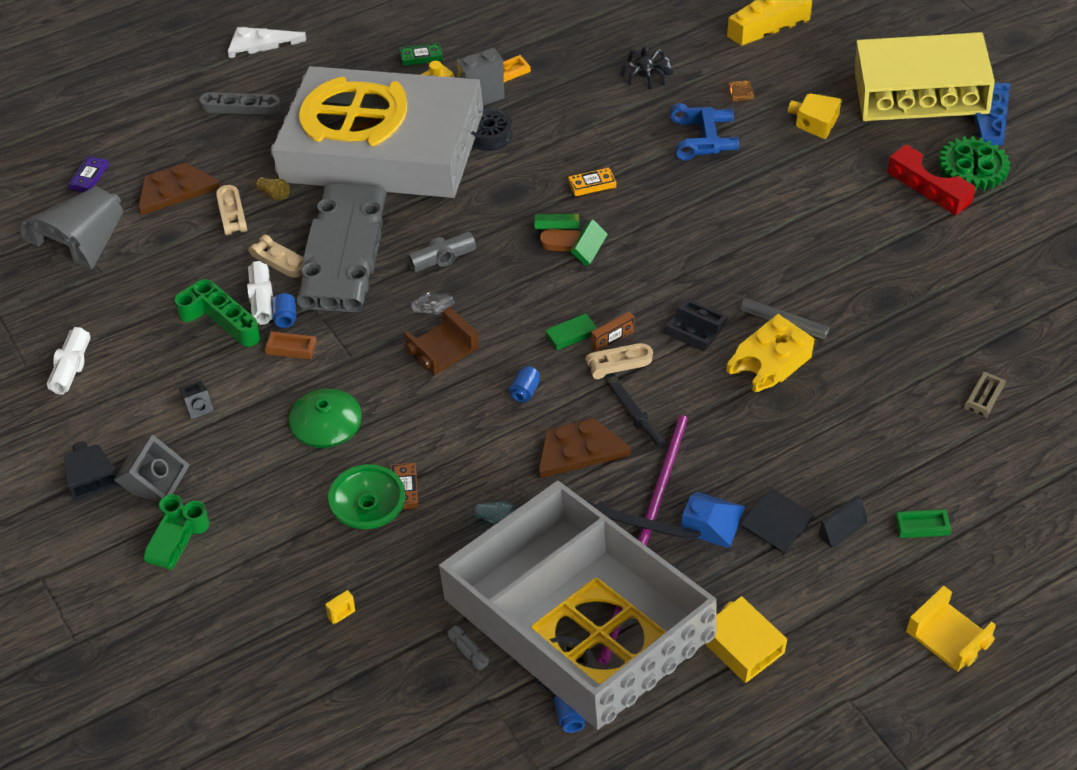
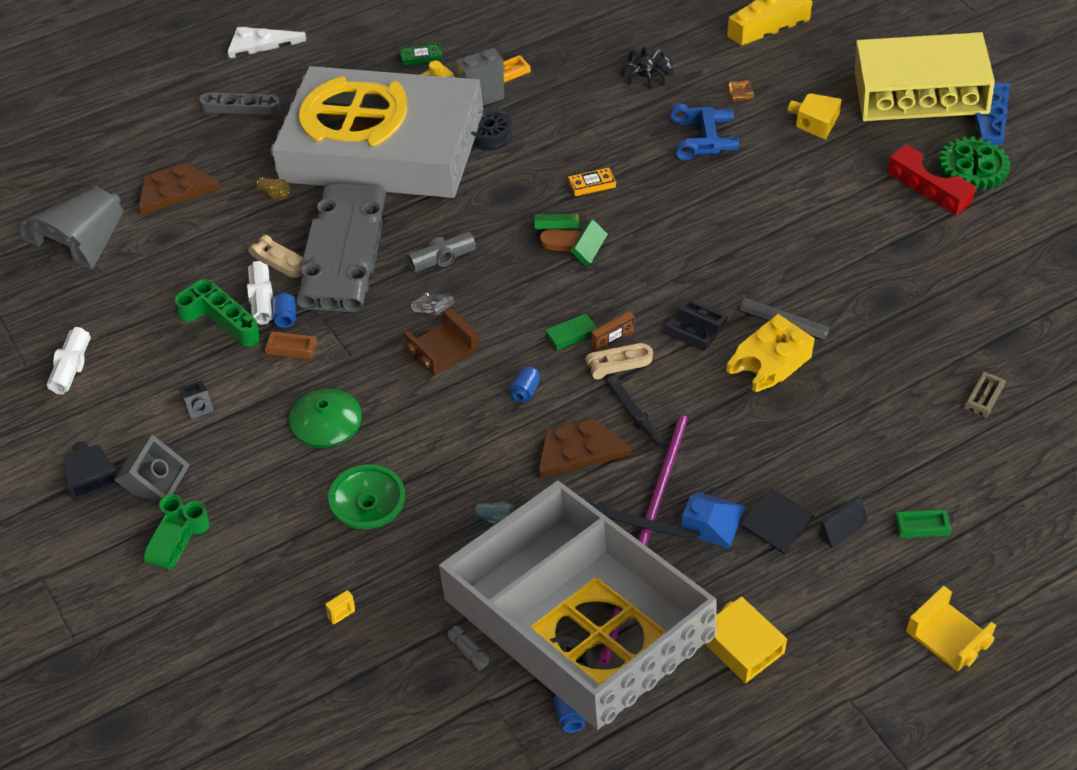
dark purple tile [68,156,109,192] -> none
tan plate [216,185,247,236] -> none
tile [391,463,419,509] -> none

